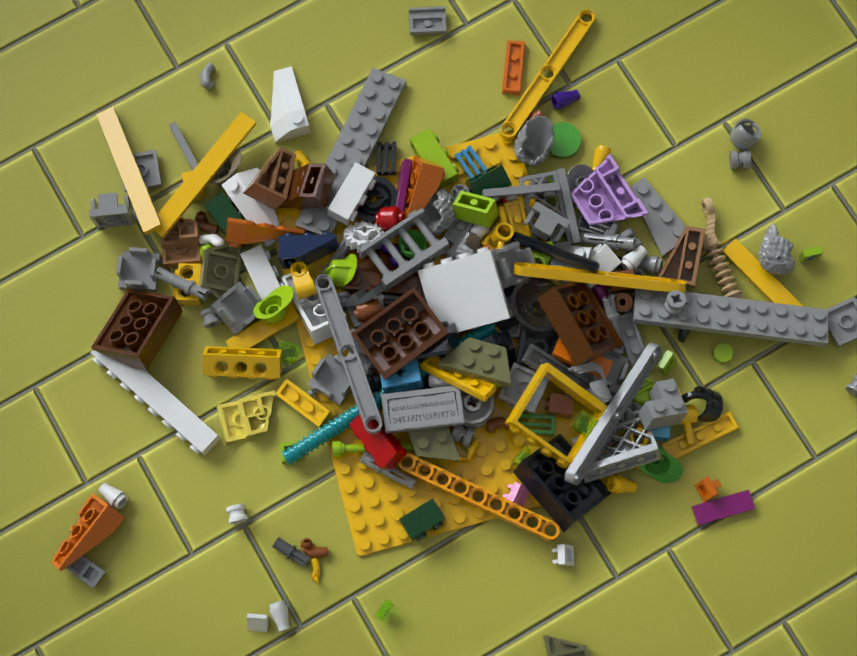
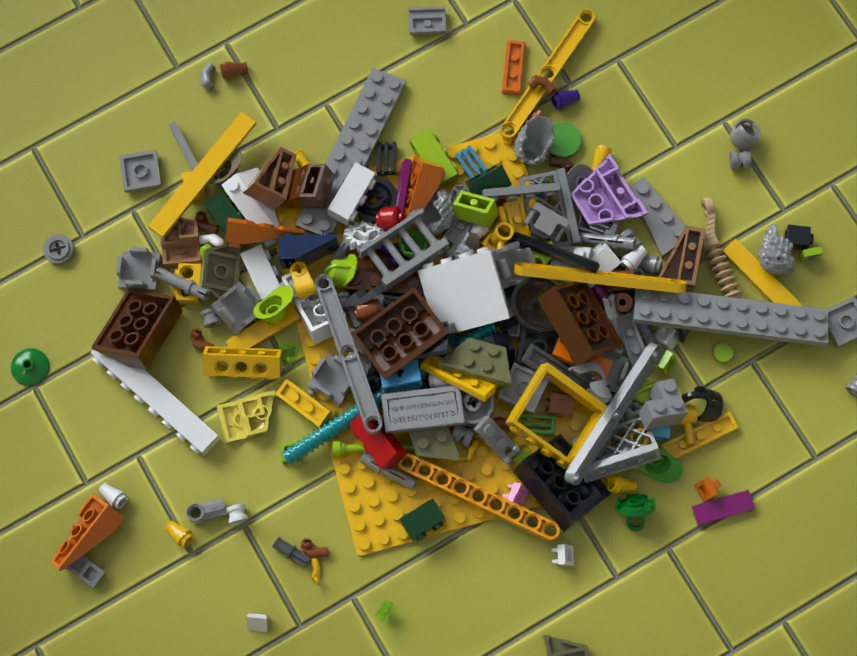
light grey panel [89,193,135,229] -> none
yellow tile [96,107,163,235] -> none
white cone [269,600,290,631] -> none
white wedge [270,66,311,143] -> none
clear neon green tile [571,410,598,438] -> none
light grey wheel [664,290,686,315] -> none
none -> green dish [11,348,49,386]
none -> light grey gear [43,235,74,264]
none -> yellow cone [165,520,194,548]
none -> light grey piece [186,498,227,524]
none -> dark orange arm [190,329,214,351]
none -> dark orange cone [220,62,248,80]
none -> light grey plate [473,415,522,466]
none -> dark orange arm [528,75,557,95]
none -> reddish brown arm [549,157,574,174]
none -> green tile [615,494,655,532]
none -> dark grey axle [637,323,659,345]
none -> white slope [655,326,679,351]
none -> black brick [784,225,814,250]

